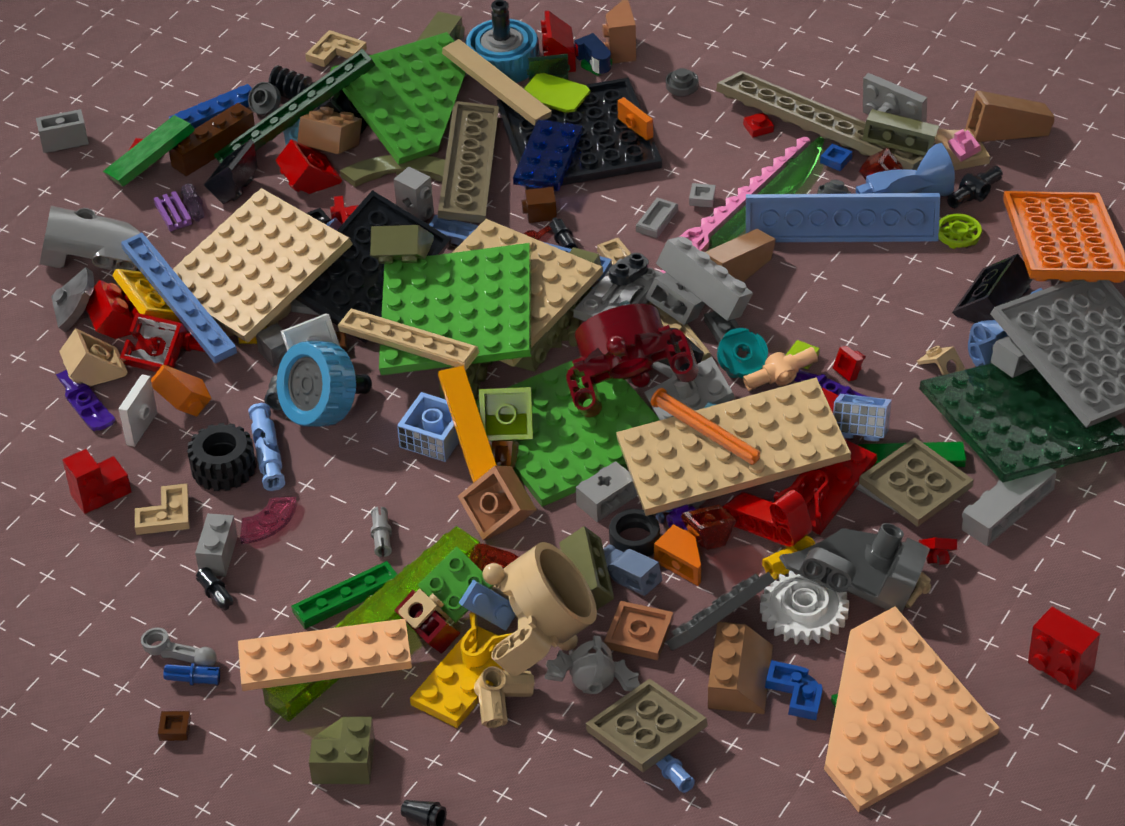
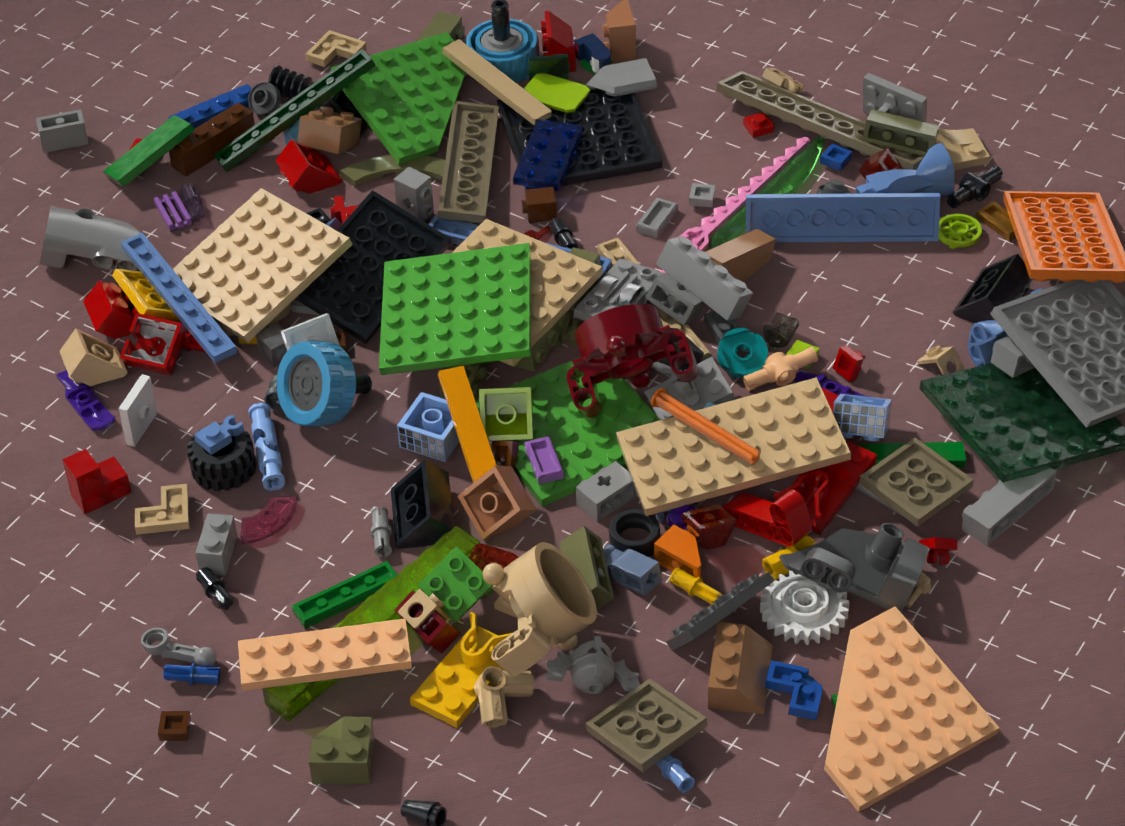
flat silver plate [51,267,94,332] -> none
orange slope [151,364,211,417] -> none
black slope [204,139,258,204] -> none
tan tile [338,308,479,370] -> none
olive slope [370,225,434,264] -> none
medium blue plate [459,579,515,631] -> none
nougat plate [604,601,673,660] -> none
black plate [609,253,649,285] -> none
orange plate [617,97,653,140] -> none
dark grey plate [665,68,699,96] -> none
bright pink tile [948,129,981,162] -> none
medium nougat slope [965,91,1055,142] -> none
red brick [1028,606,1100,691] -> none
none -> medium blue plate [194,415,244,455]
none -> black slope [391,460,455,549]
none -> medium lavender tile [524,436,564,484]
none -> light grey tile [586,58,658,97]
none -> yellow axle [669,567,722,604]
none -> tan plate [762,68,804,93]
none -> clear smoke plate [763,312,800,348]
none -> pearl gold tile [976,201,1016,242]

